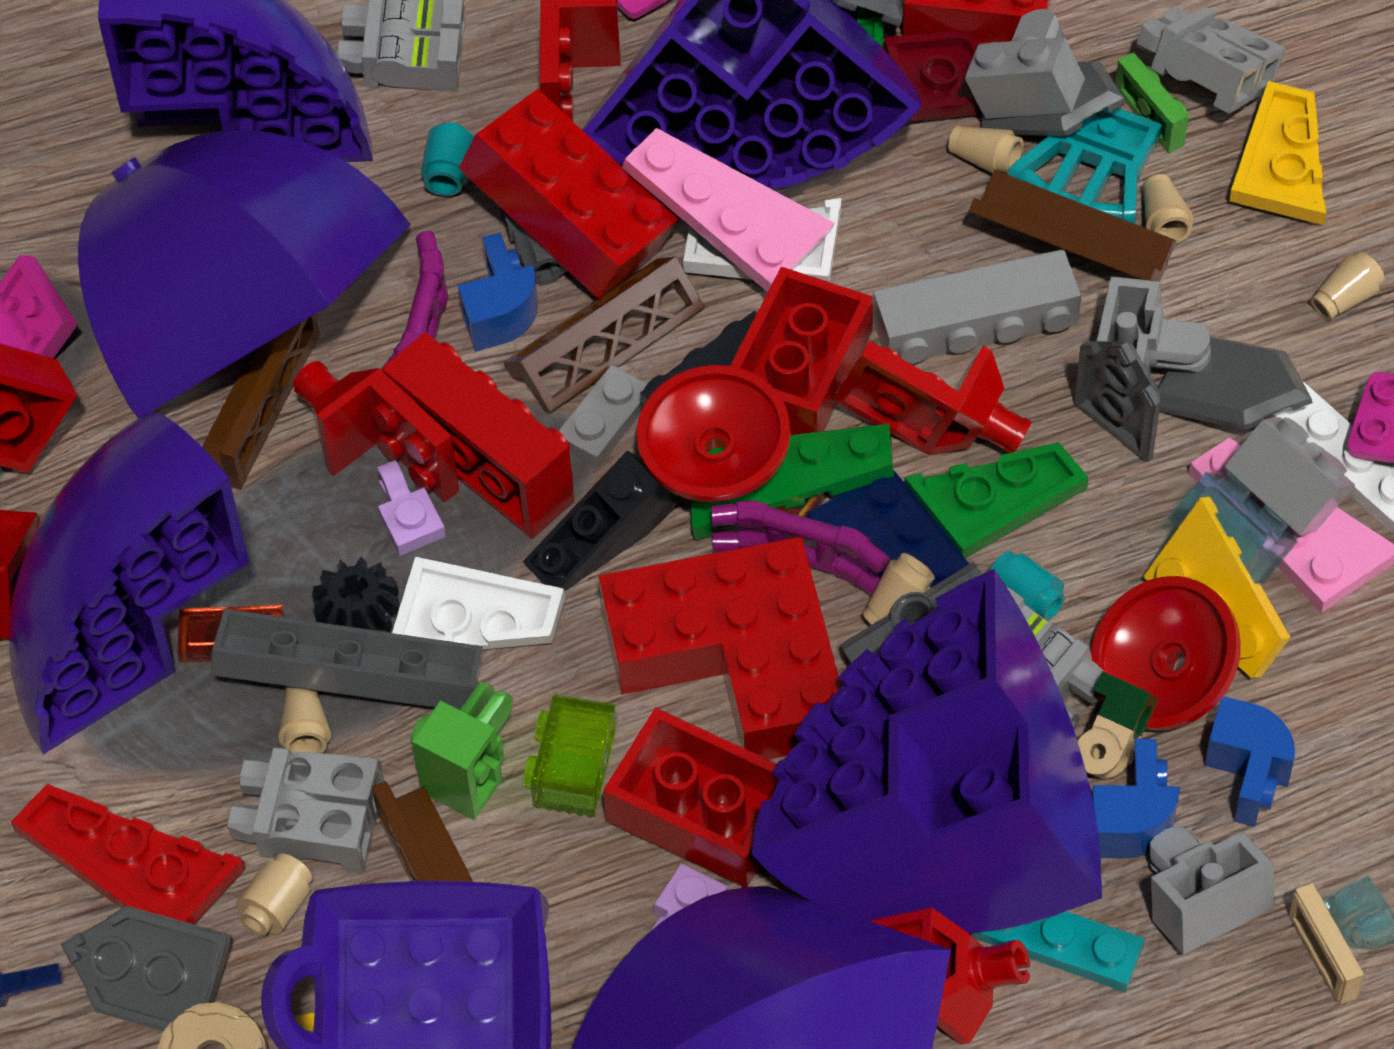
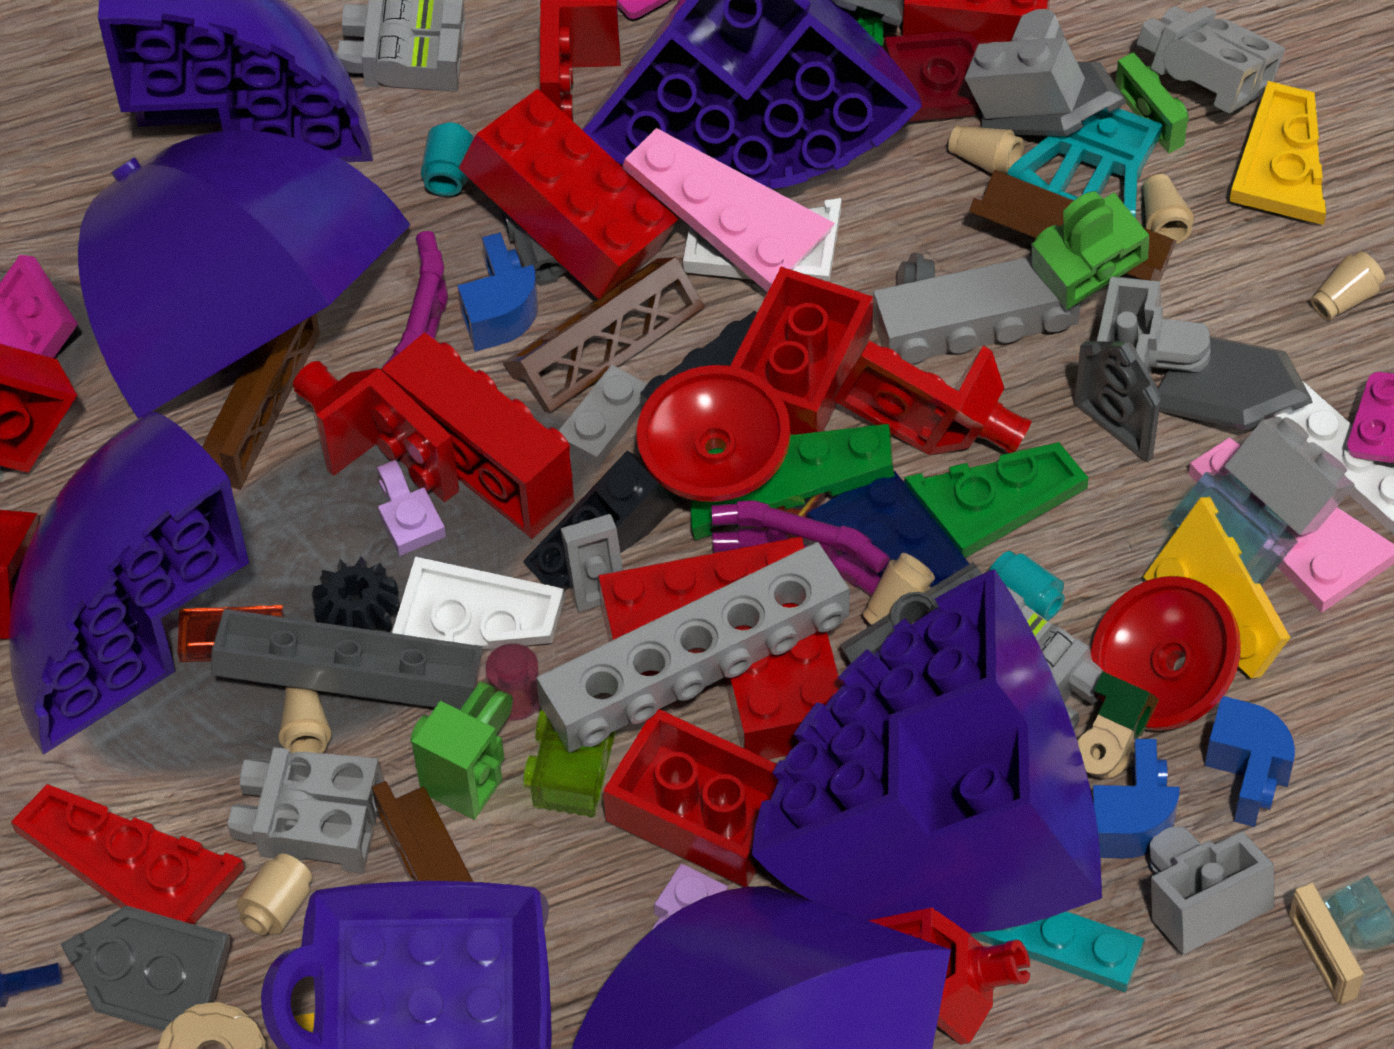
none -> clear pink brick [485,644,540,721]
none -> light grey brick [536,542,850,753]
none -> light grey plate [561,514,623,612]
none -> dark grey plate [897,253,935,285]
none -> bright green brick [1032,191,1149,310]

